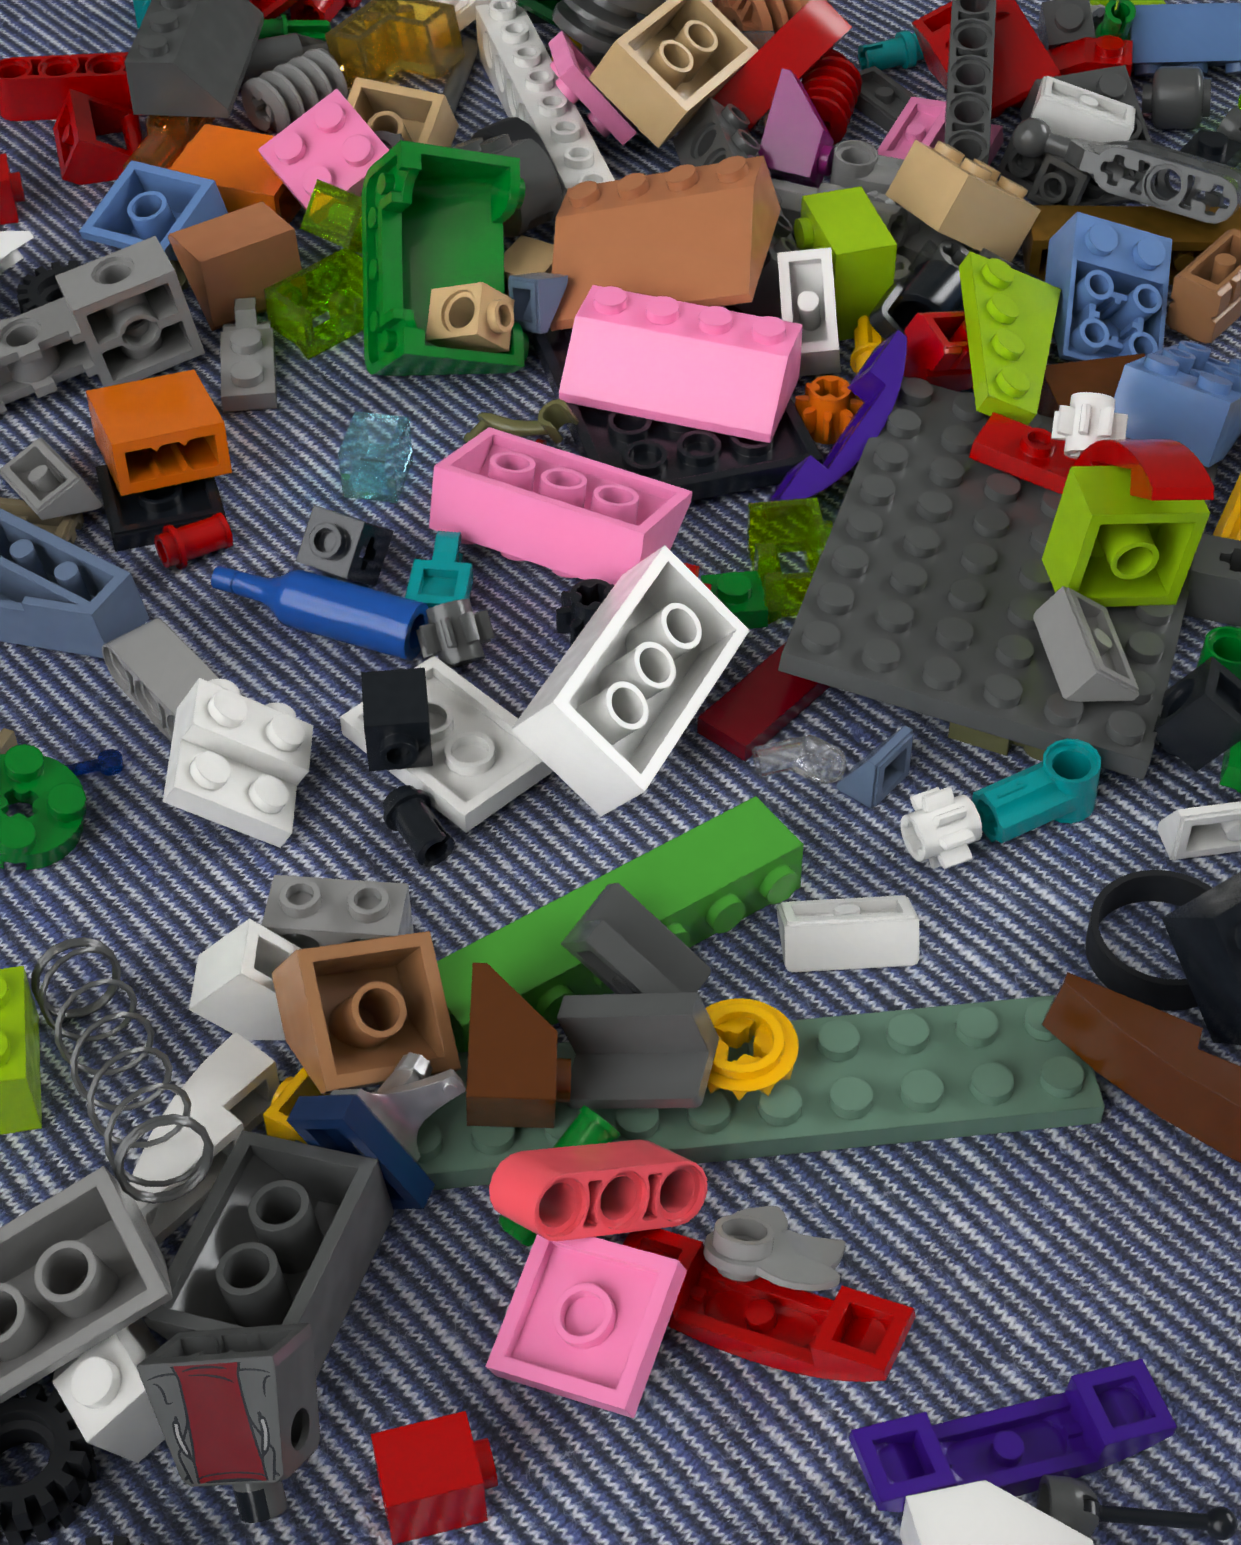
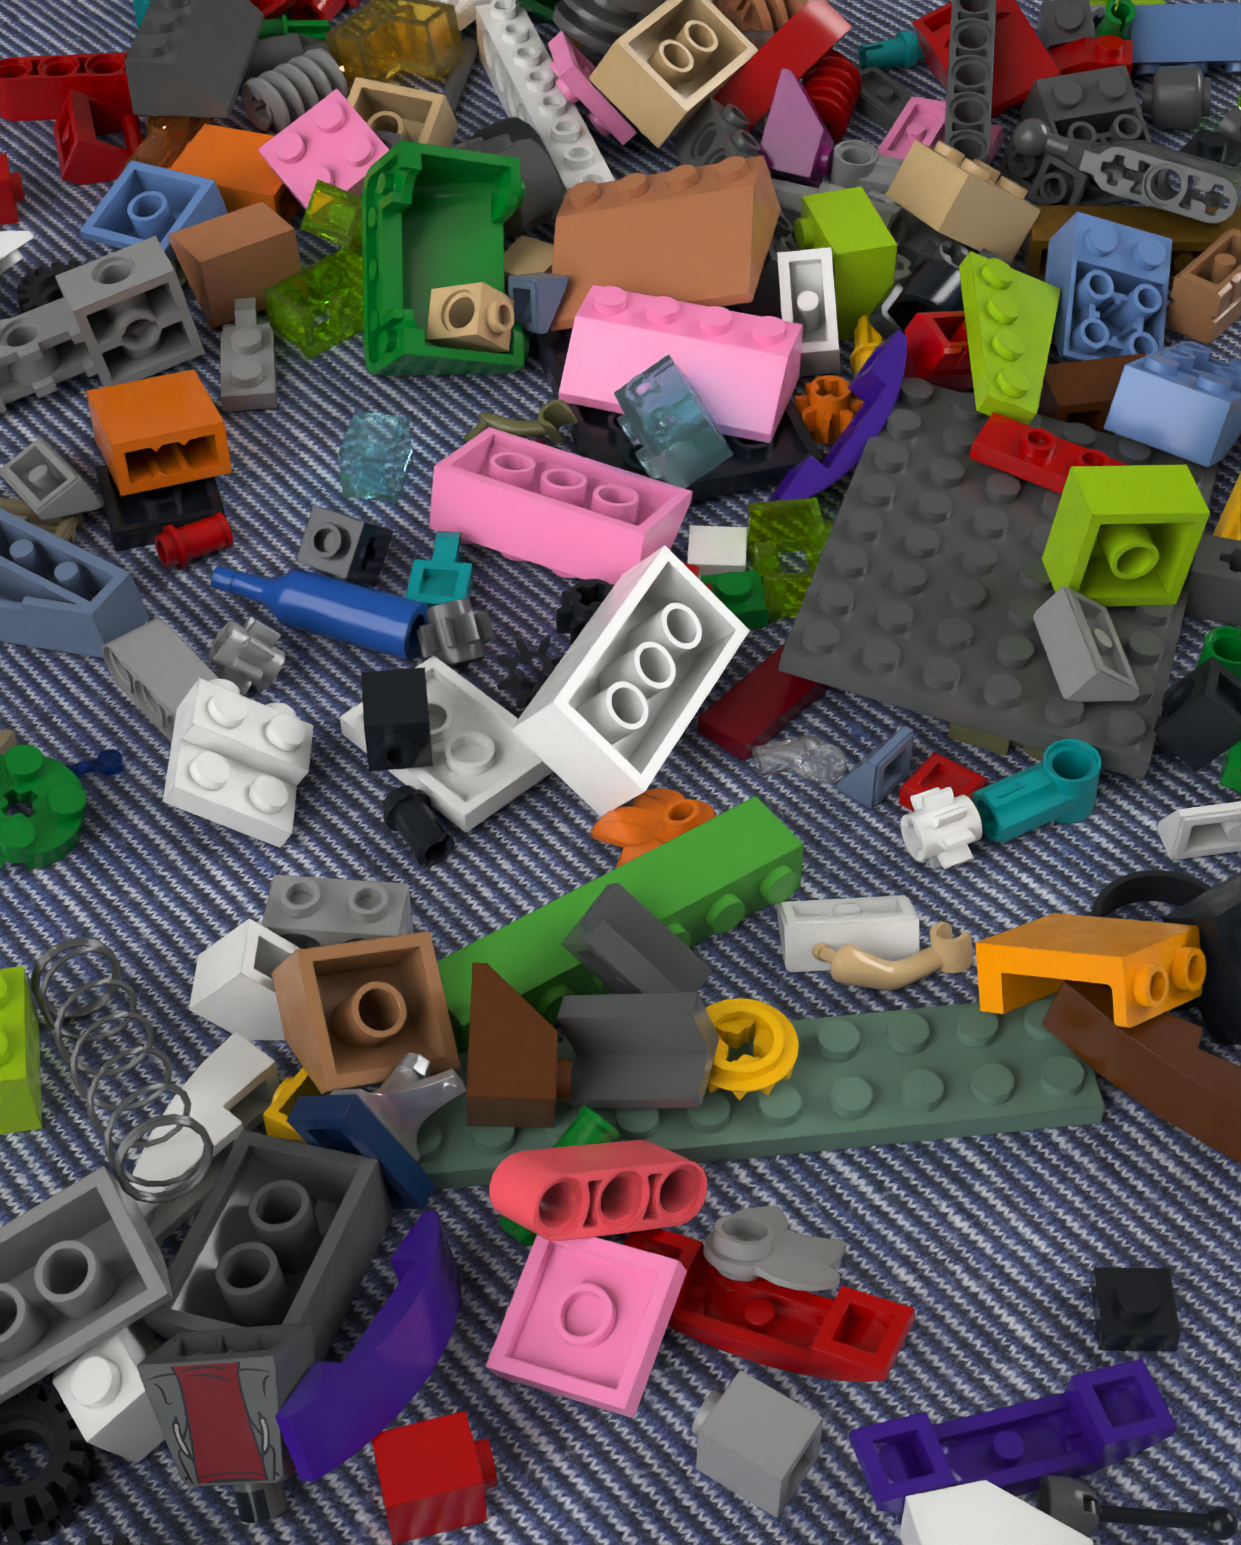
white slope [1031,76,1136,142] -> none
white gear [1051,392,1128,459] -> none
red slope [1073,439,1214,501] -> none
none -> light grey gear [208,617,285,695]
none -> dark purple slope [275,1211,461,1482]
none -> black gear [497,635,565,709]
none -> orange plate [590,788,716,868]
none -> clear light blue brick [614,354,734,489]
none -> white tile [687,525,747,580]
none -> light grey brick [692,1370,823,1518]
none -> tan piece [812,921,973,990]
none -> red tile [898,752,988,811]
none -> light orange panel [975,913,1206,1028]
none -> black plate [1090,1267,1181,1351]

